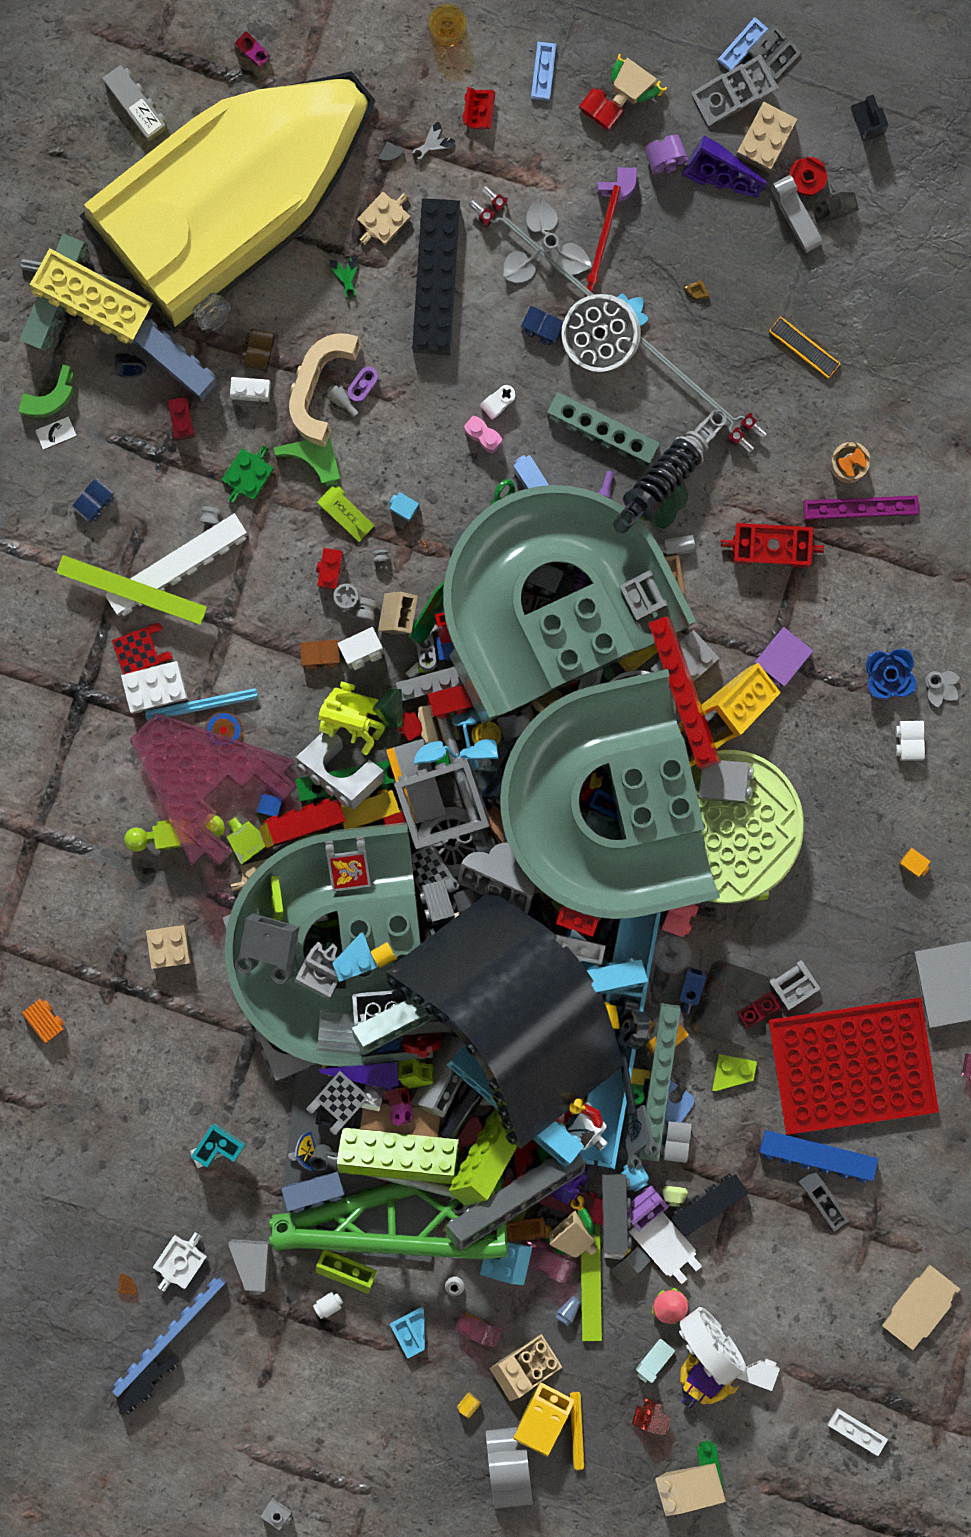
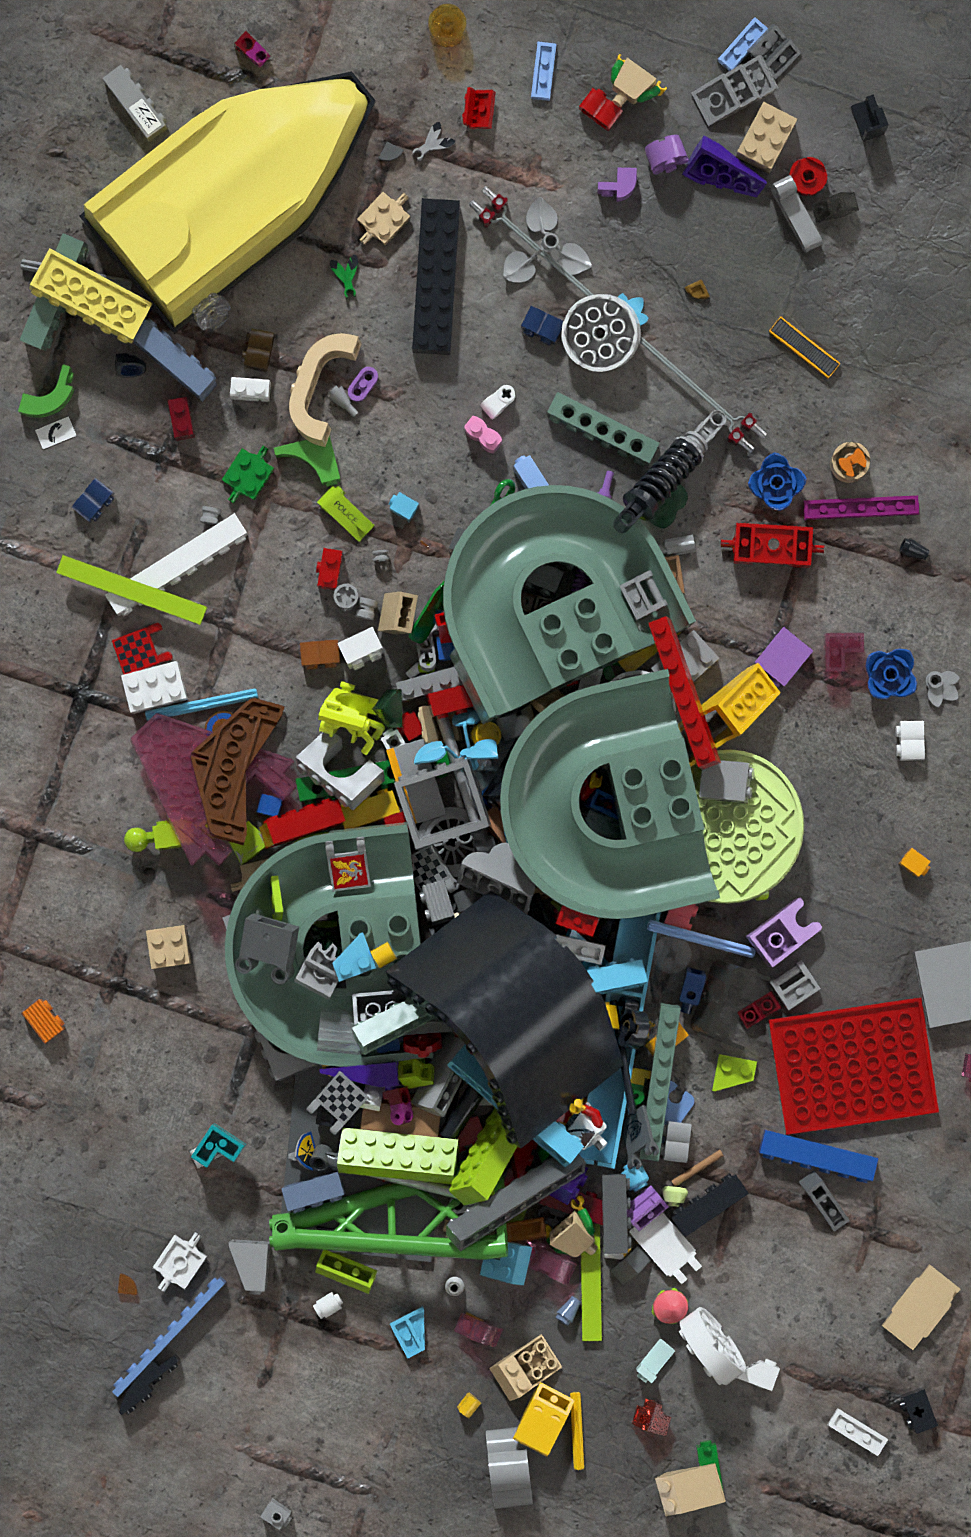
red bar [584,185,621,297] -> none
torso [680,1352,739,1409] -> none
none -> reddish brown wing [190,698,285,846]
none -> white brick [381,728,406,750]
none -> light blue axle [647,920,756,958]
none -> medium nougat bar [671,1150,724,1187]
none -> lavender brick [746,897,822,967]
none -> blue brick [748,452,807,511]
none -> clear pink brick [823,633,864,673]
none -> black cone [899,538,929,560]
none -> black brick [899,1387,938,1434]

